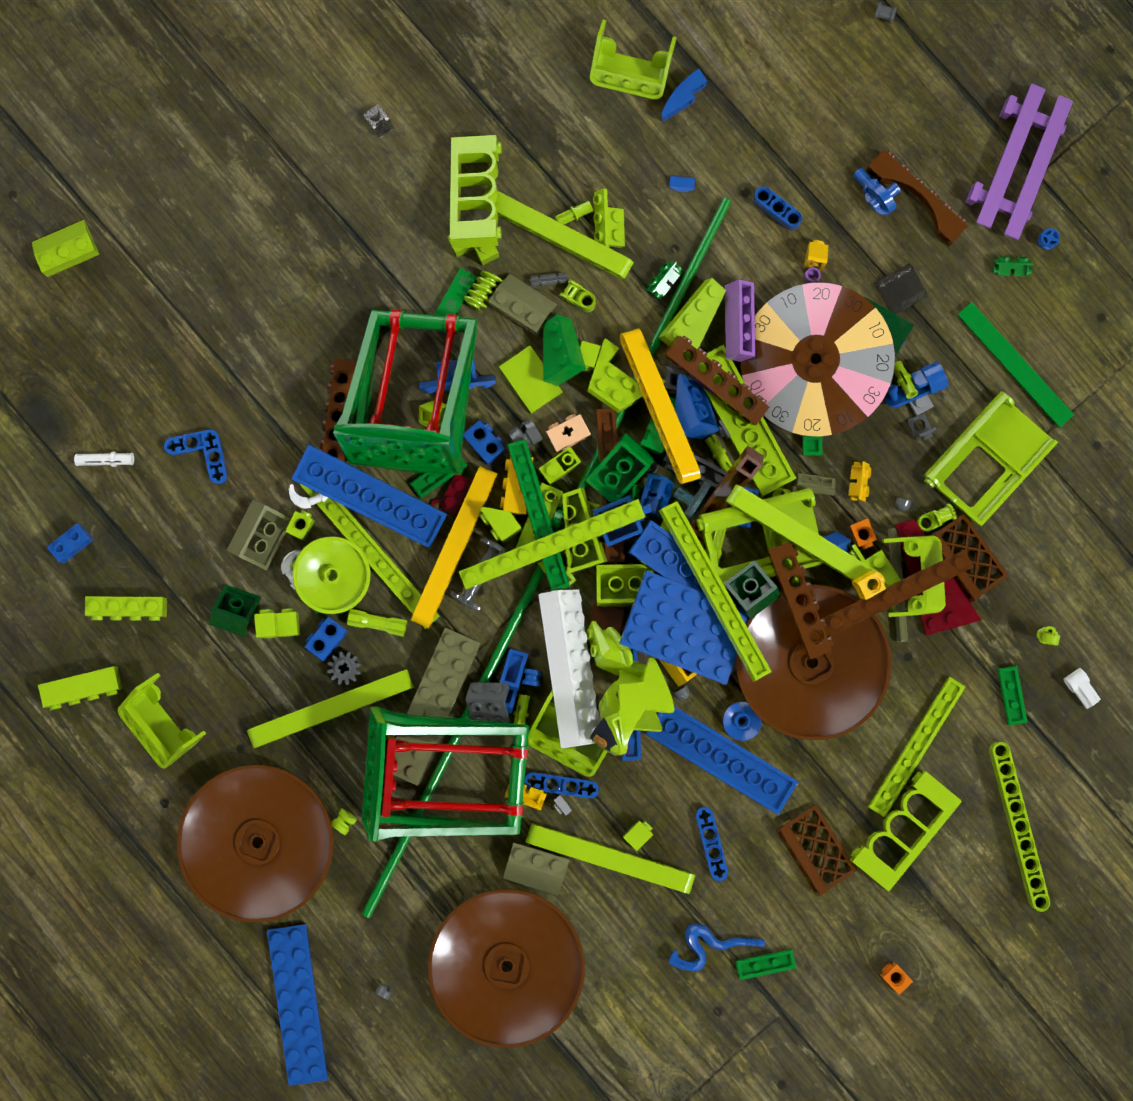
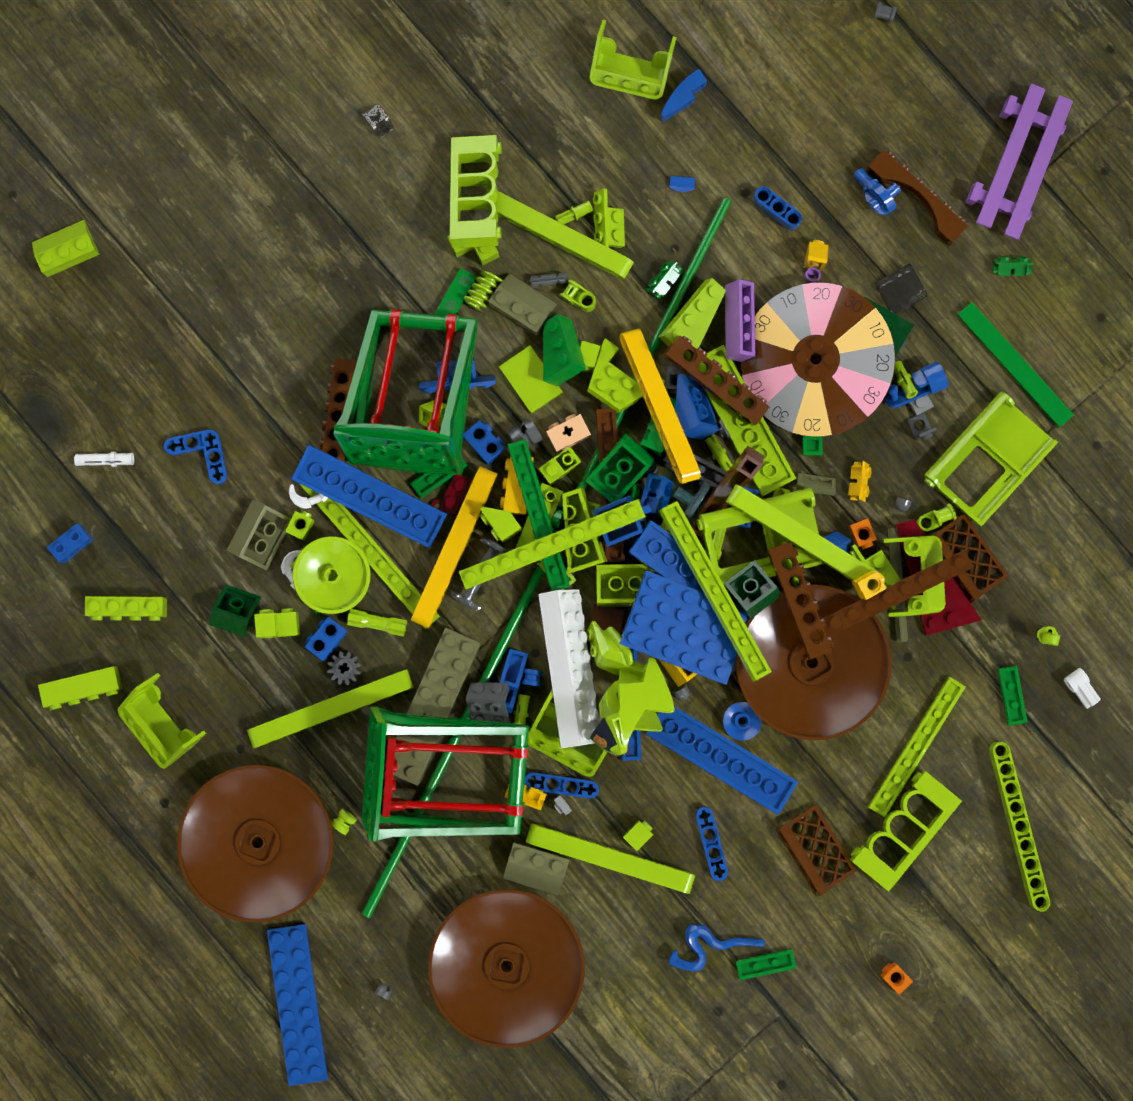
blue wheel [1038,228,1060,250] -> none

